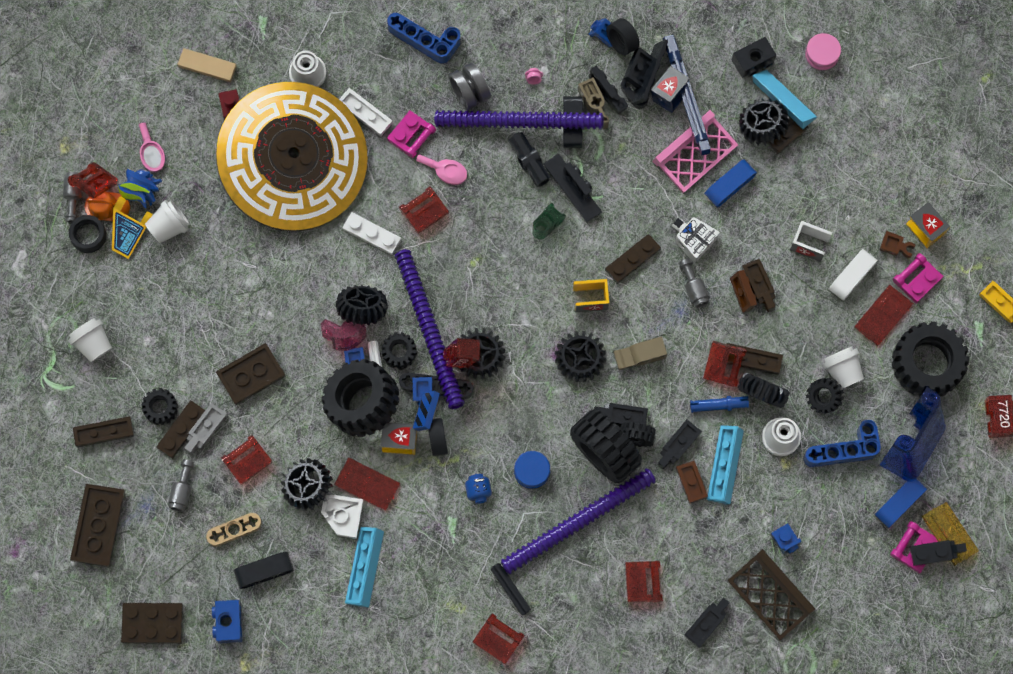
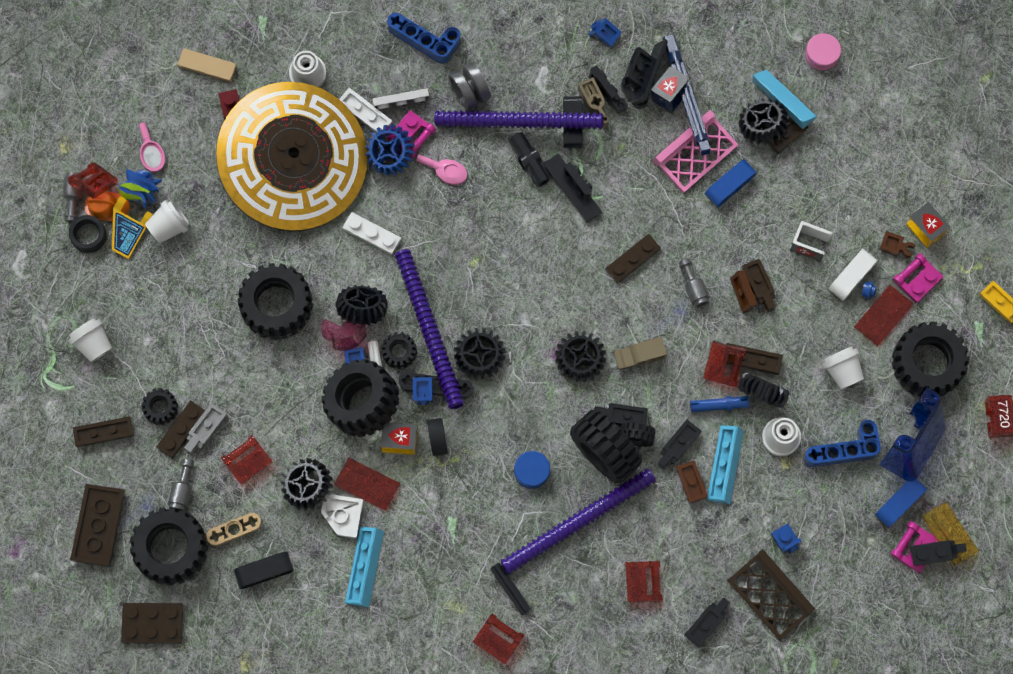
blue brick [212,600,242,643] -> none
dark brown plate [216,343,286,406] -> none
clear red plate [399,186,449,234] -> none
blue tile [413,391,440,431] -> none
clear red brick [443,338,480,368] -> none
blue head [465,474,492,504] -> none
bright pink plate [525,68,543,85] -> none
clear green piece [532,203,566,239] -> none
yellow piece [573,279,609,312] -> none
black tyre [606,18,640,56] -> none
white torso [672,217,720,264] -> none
black brick [731,37,776,78] -> none
black tyre [806,378,844,414] -> none
none -> black tyre [130,507,208,585]
none -> black tyre [238,263,313,340]
none -> blue gear [365,124,415,176]
none -> white plate [372,88,429,109]
none -> blue plate [862,281,877,300]

